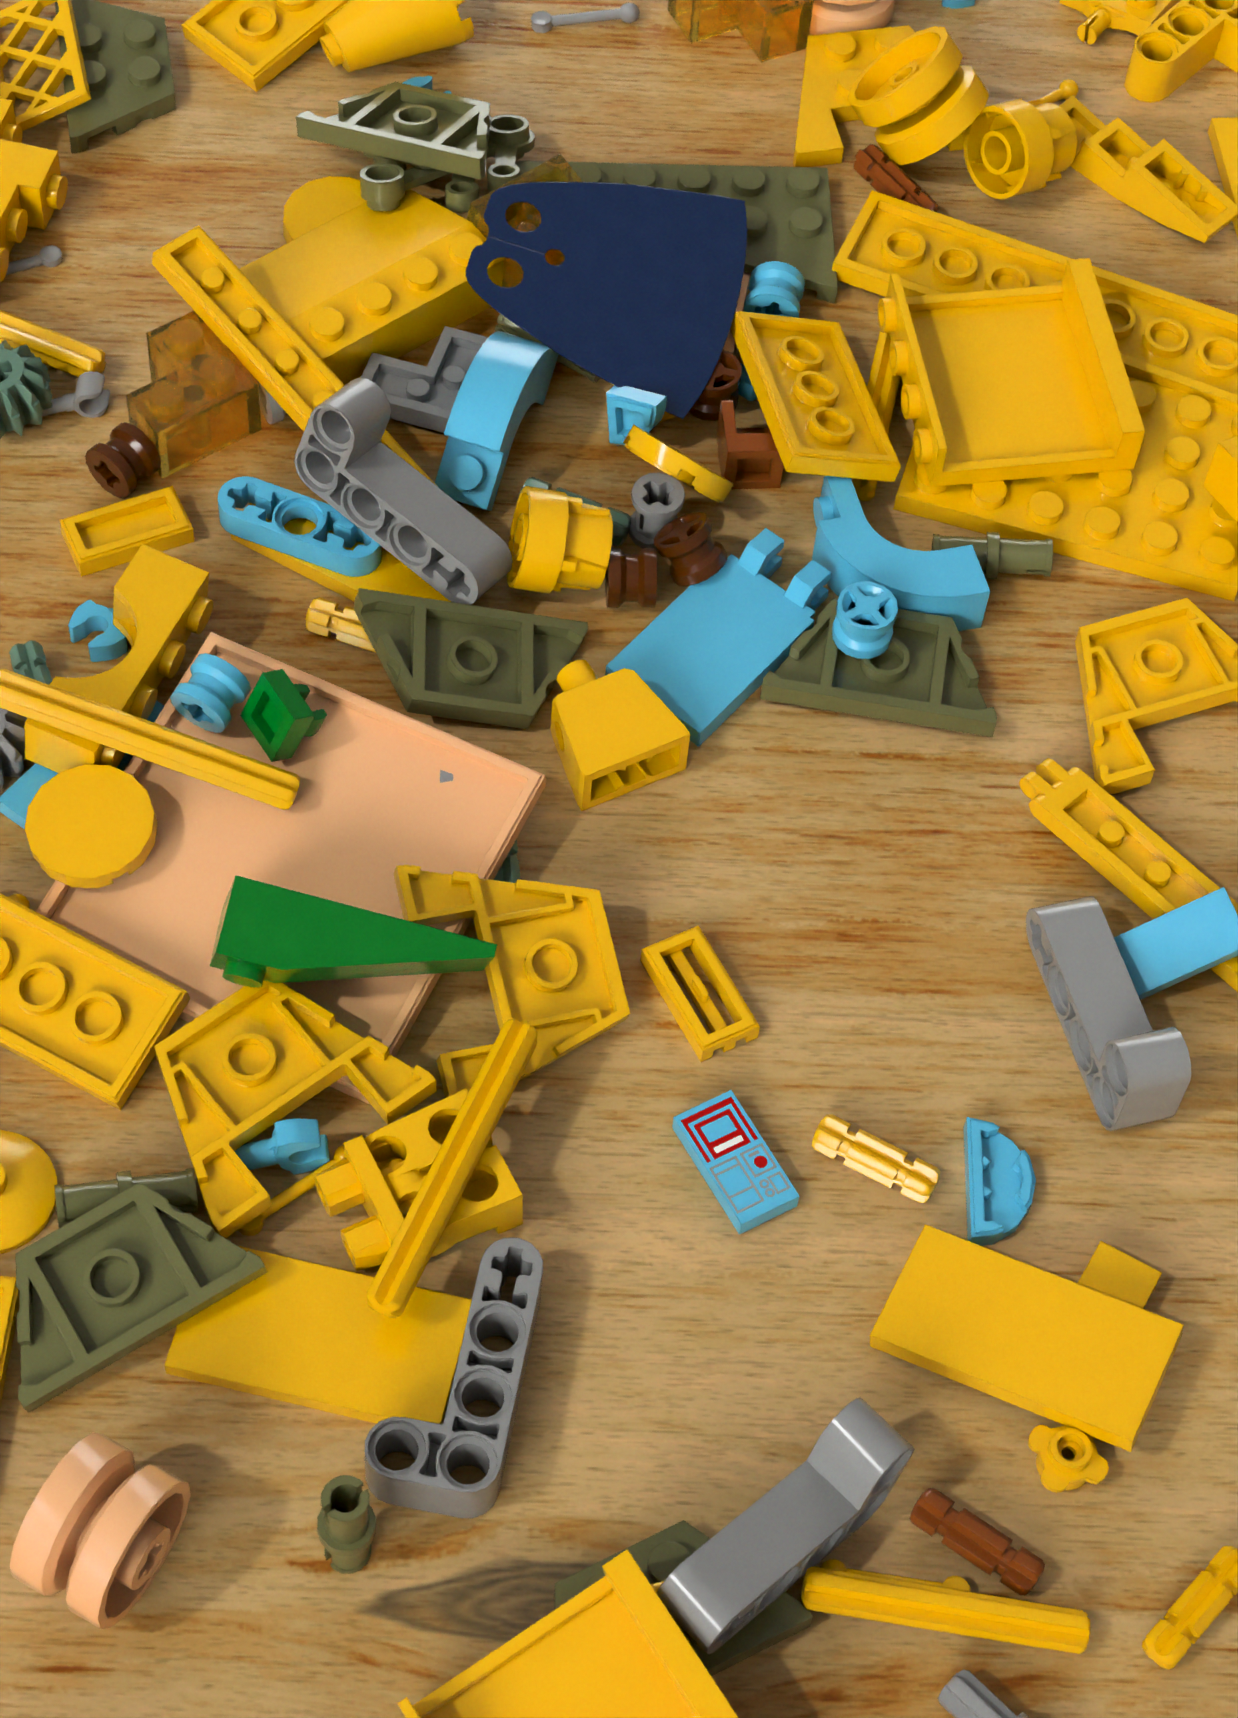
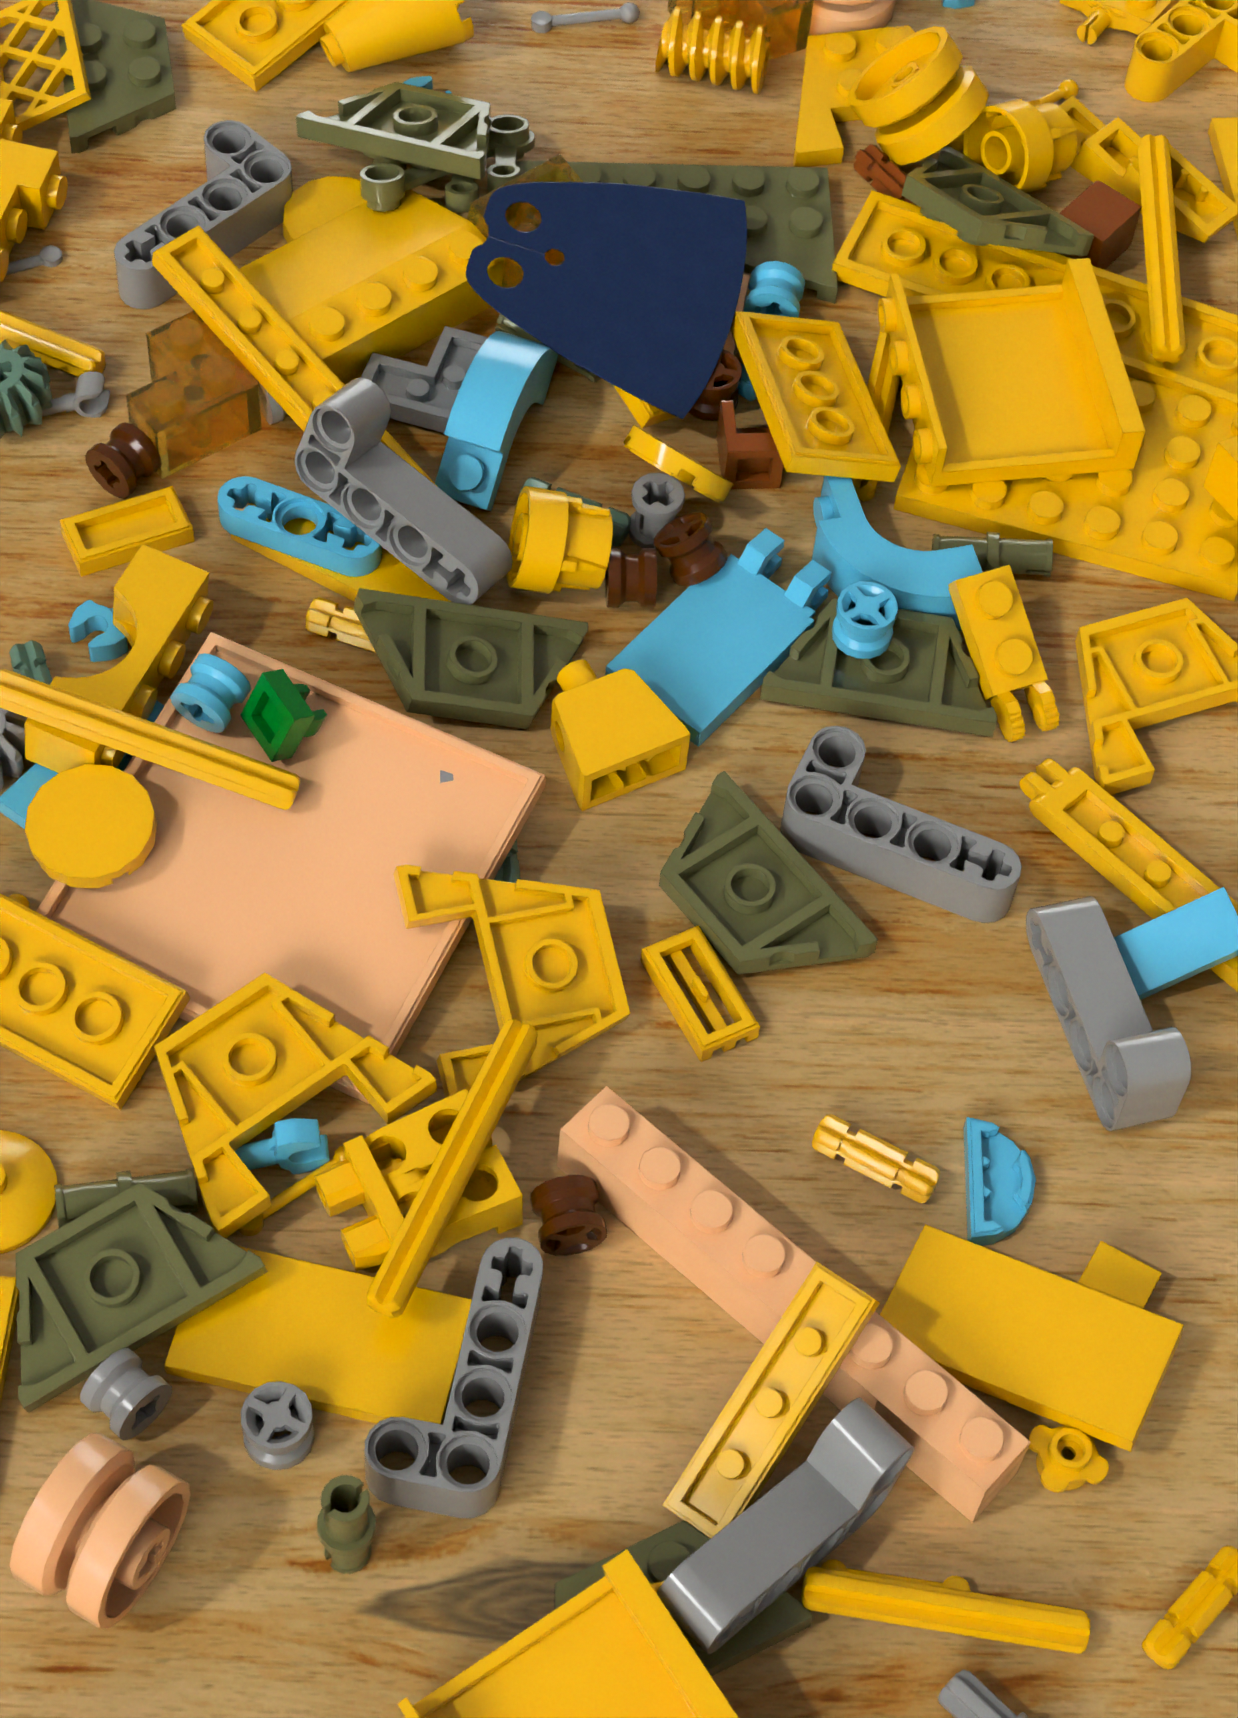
green wedge [210,875,497,987] -> none
medium azure tile [606,385,667,445] -> none
medium azure tile [672,1090,800,1235] -> none
dark orange axle [909,1488,1045,1596] -> none
none -> light grey wheel [80,1348,172,1440]
none -> light grey beam [114,120,293,310]
none -> light grey wheel [241,1381,314,1470]
none -> reddish brown wheel [530,1175,607,1256]
none -> light nougat brick [557,1086,1030,1523]
none -> yellow piece [655,6,771,95]
none -> olive wing [659,771,878,975]
none -> yellow tile [662,1262,880,1539]
none -> light grey beam [780,726,1022,923]
none -> olive wing [901,146,1094,256]
none -> yellow hinge [948,565,1060,742]
none -> dark orange panel [1057,181,1142,270]
none -> yellow axle [1137,134,1186,364]

